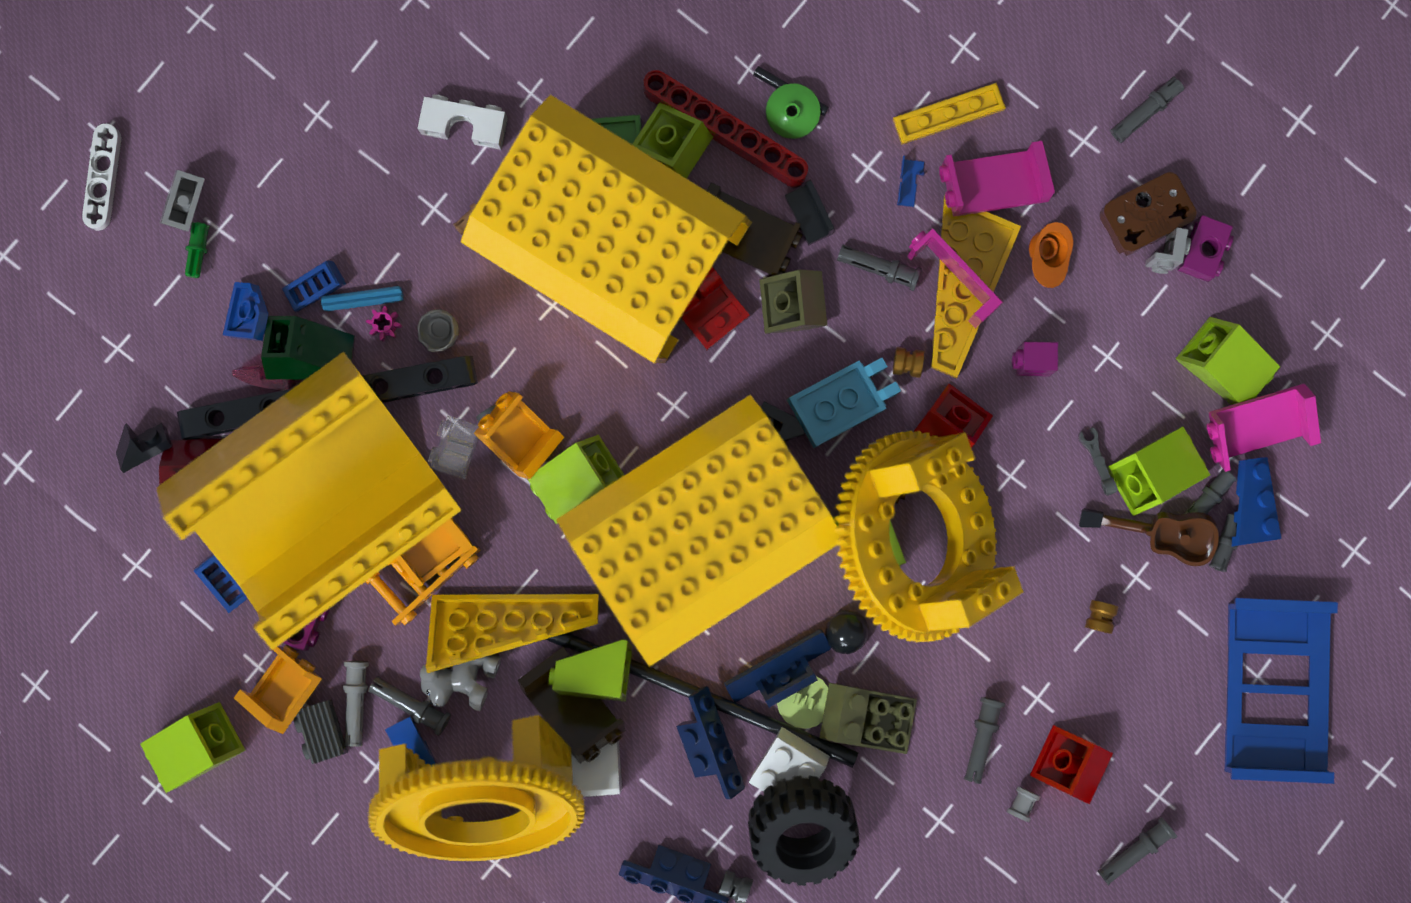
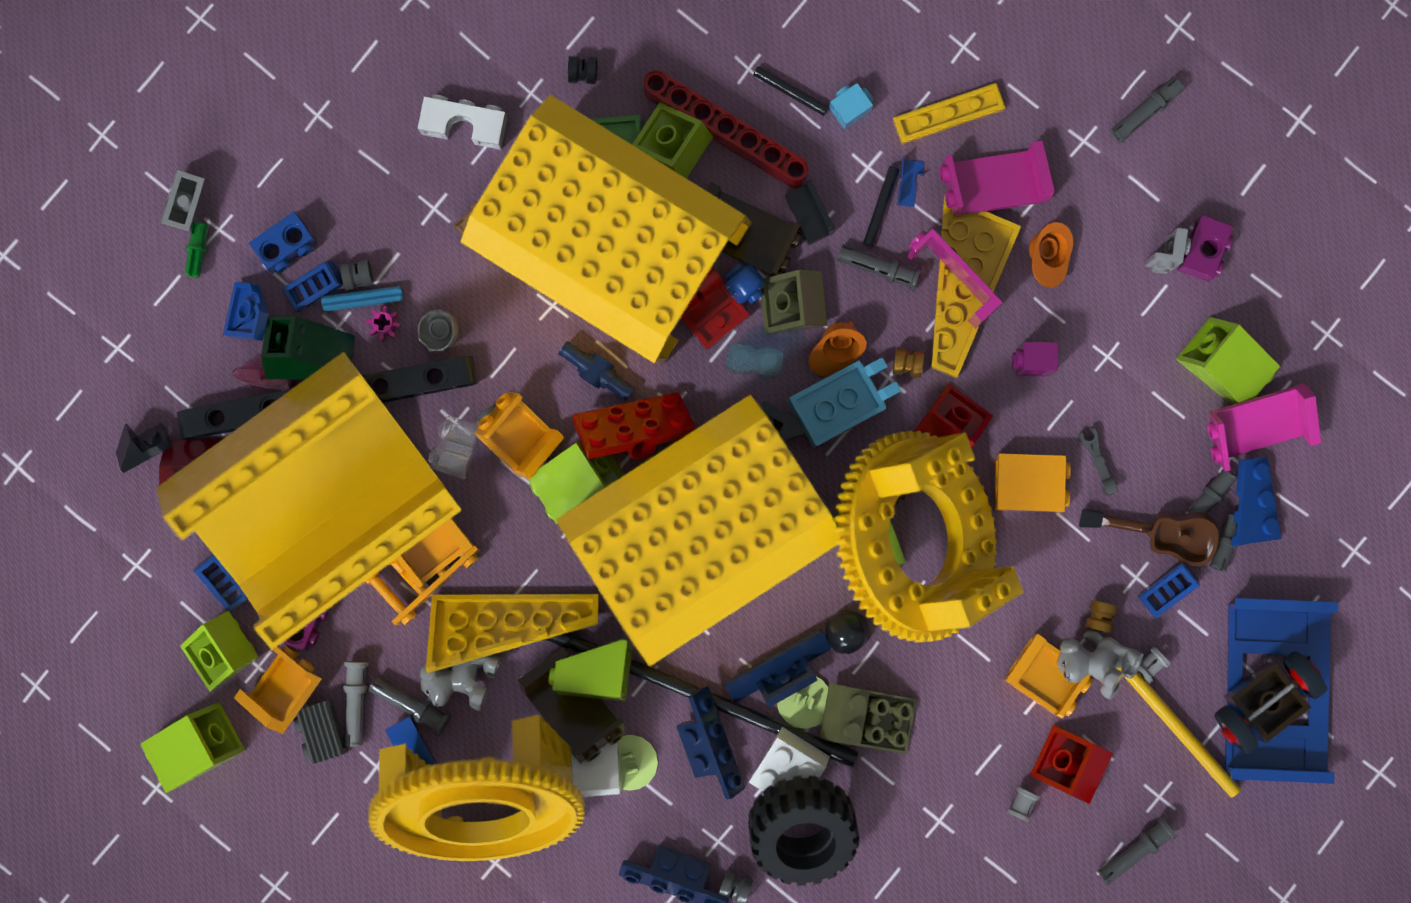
white beam [82,123,121,231] -> none
bright green dish [766,83,821,139] -> none
dark grey pin [964,697,1005,784] -> none
reddish brown axle [1099,172,1197,256] -> none
lime slope [1107,427,1210,516] -> none
none -> lime slope [180,611,259,692]
none -> blue brick [249,212,318,274]
none -> dark grey wheel [340,258,374,291]
none -> dark blue pin [558,341,635,401]
none -> black wheel [568,56,597,84]
none -> red plate [572,392,696,460]
none -> yellowish green piece [619,735,658,791]
none -> blue head [725,263,765,305]
none -> clear light blue brick [726,344,783,379]
none -> orange piece [808,320,867,377]
none -> medium azure brick [829,83,874,130]
none -> black bar [863,166,899,247]
none -> light orange panel [994,454,1071,513]
none -> light orange panel [1003,634,1093,719]
none -> light grey animal [1057,629,1144,700]
none -> yellow piece [1116,667,1241,798]
none -> blue slope [1138,562,1200,619]
none -> light grey bush [1138,646,1170,684]
none -> brick [1214,651,1328,754]

